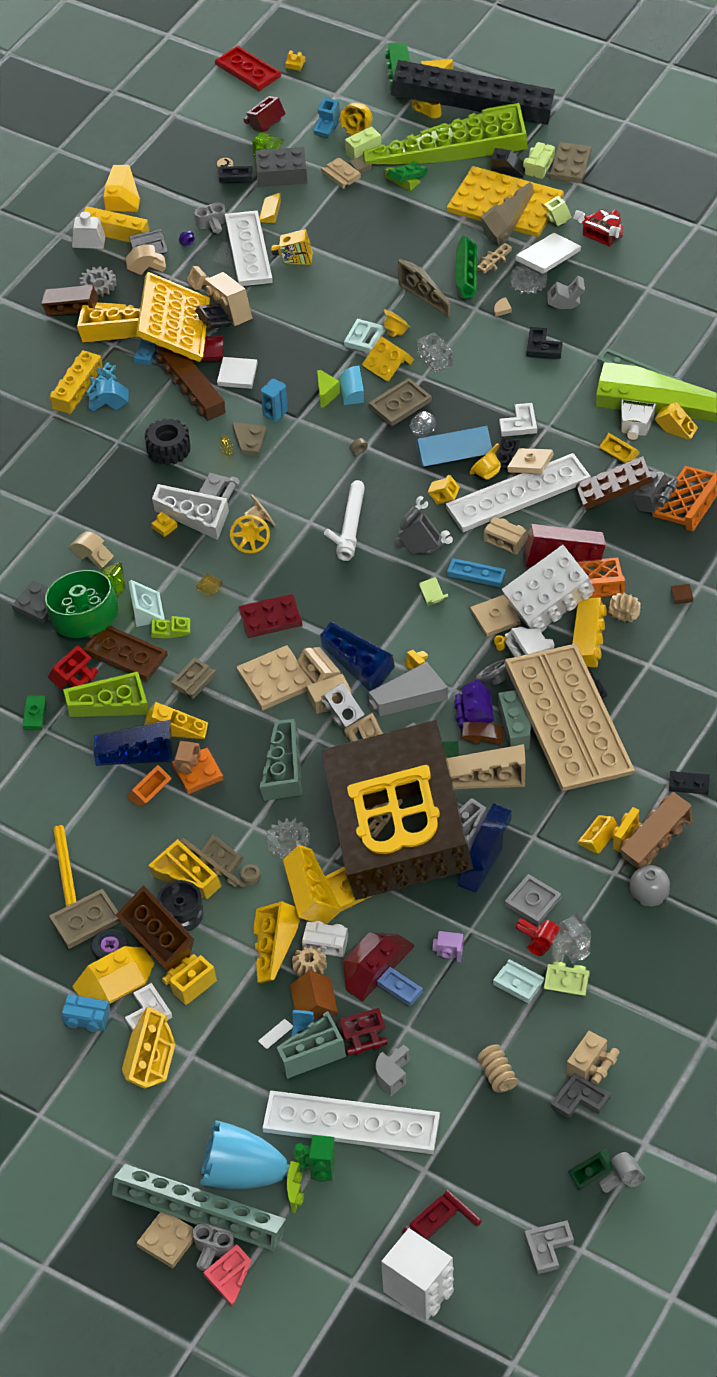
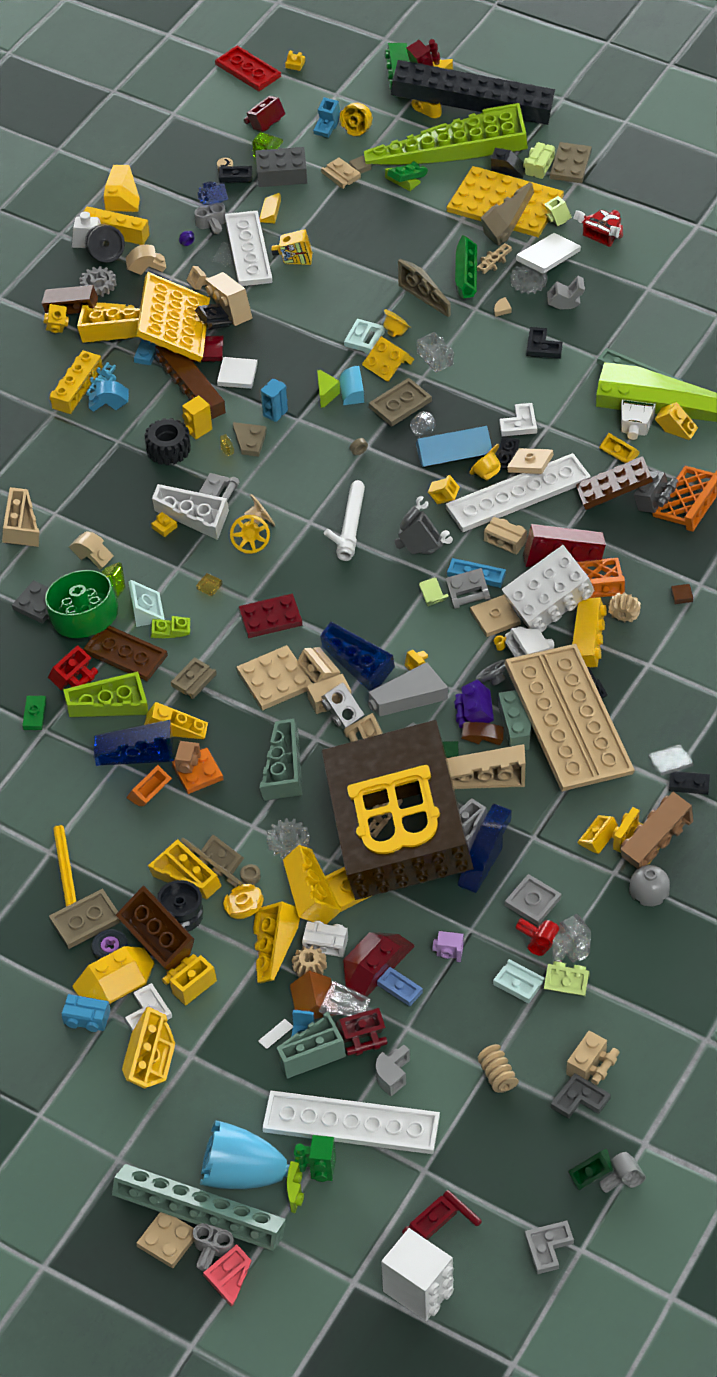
plate [129,229,168,255] -> none
yellowish green brick [345,126,381,160] -> none
none -> tan wedge [2,487,40,547]
none -> yellow brick [43,304,69,333]
none -> black wheel [85,224,125,263]
none -> yellow brick [182,395,212,439]
none -> clear blue brick [197,181,228,205]
none -> yellow tile [223,884,264,919]
none -> clear wing [319,981,371,1016]
none -> dark red brick [406,39,441,66]
none -> light grey plate [446,568,491,609]
none -> clear piece [648,745,693,776]

